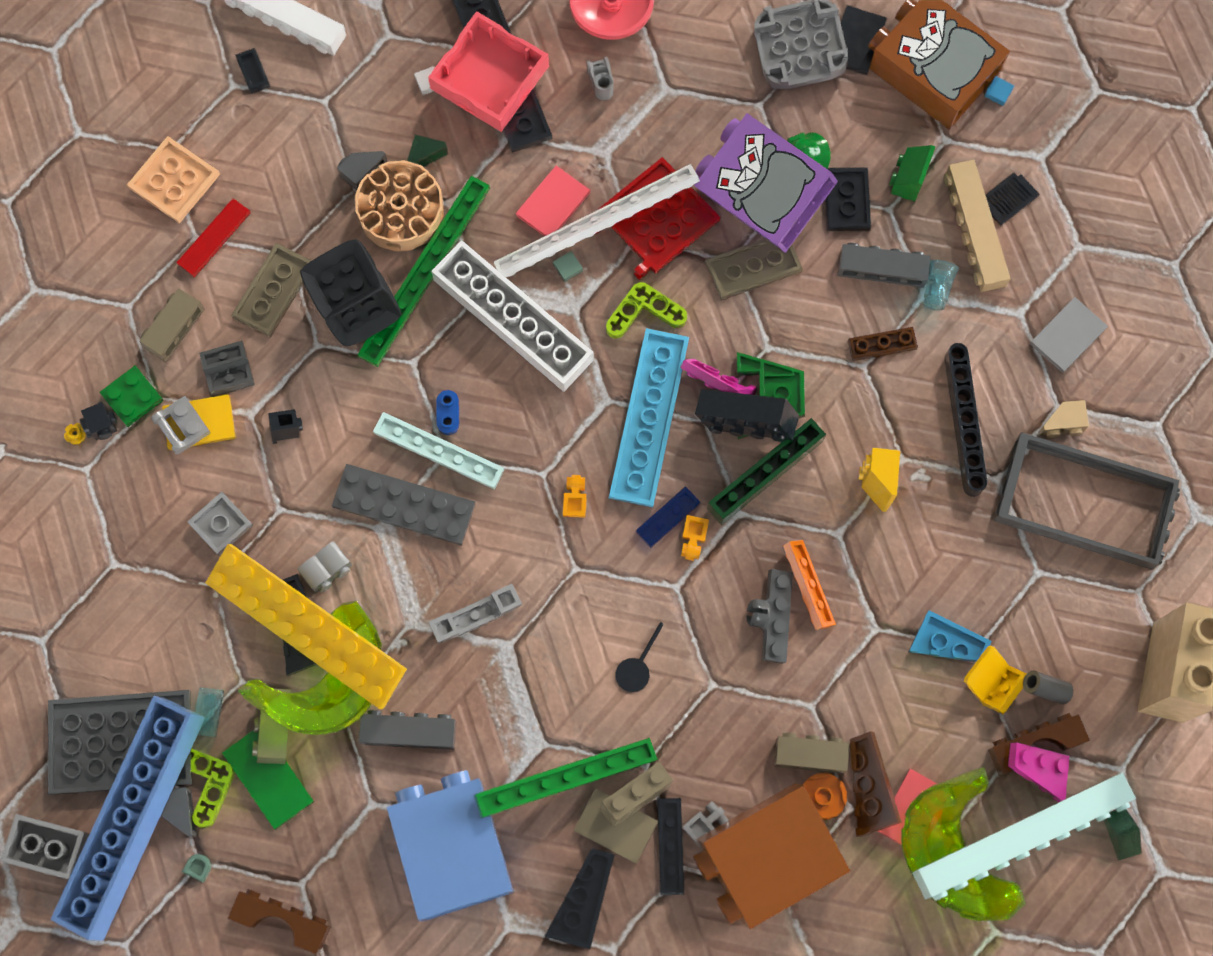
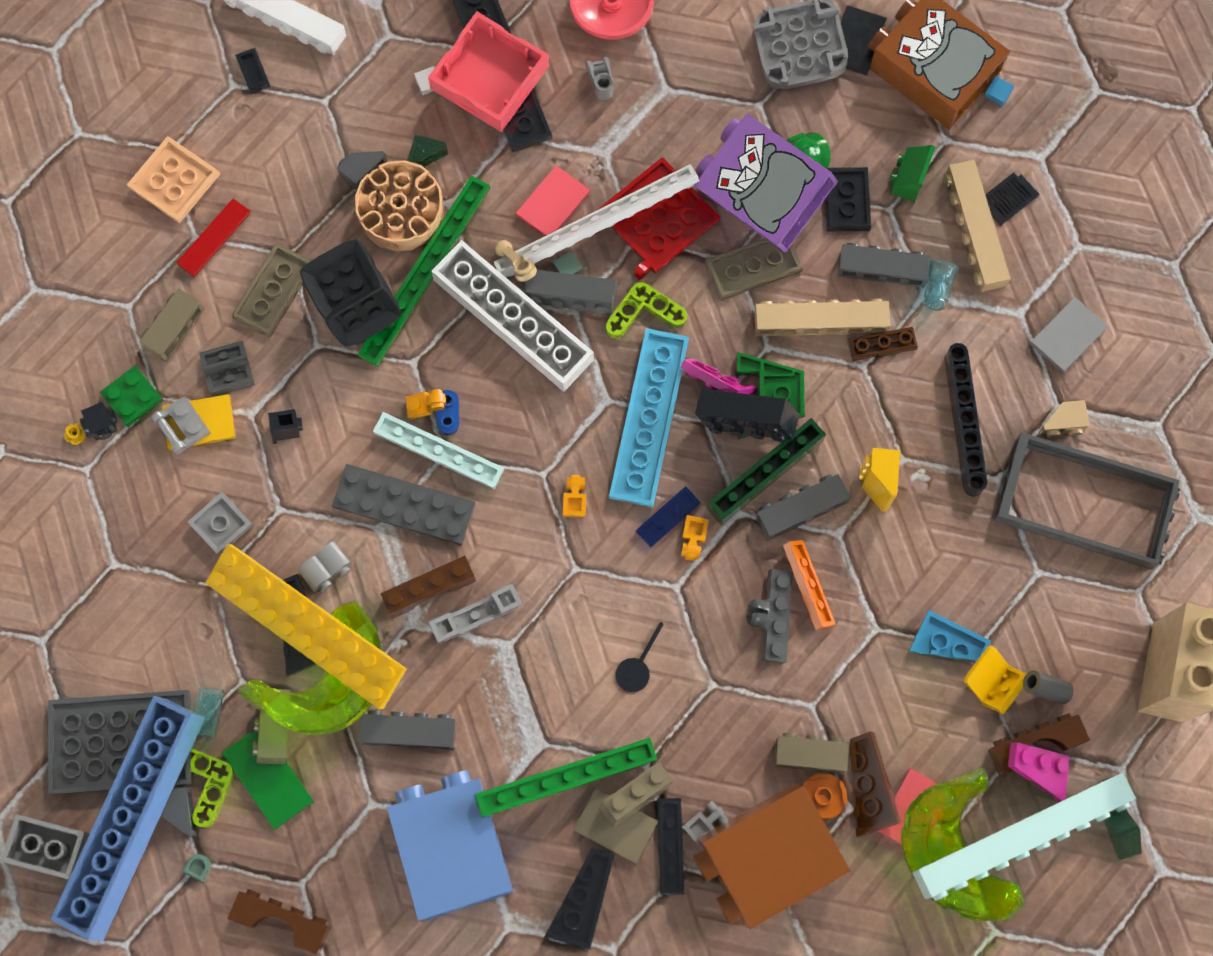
none -> reddish brown arch [380,556,476,619]
none -> light orange plate [405,389,446,420]
none -> tan piece [495,240,537,281]
none -> dark grey brick [524,270,617,314]
none -> tan brick [754,299,891,336]
none -> dark grey brick [756,474,851,541]

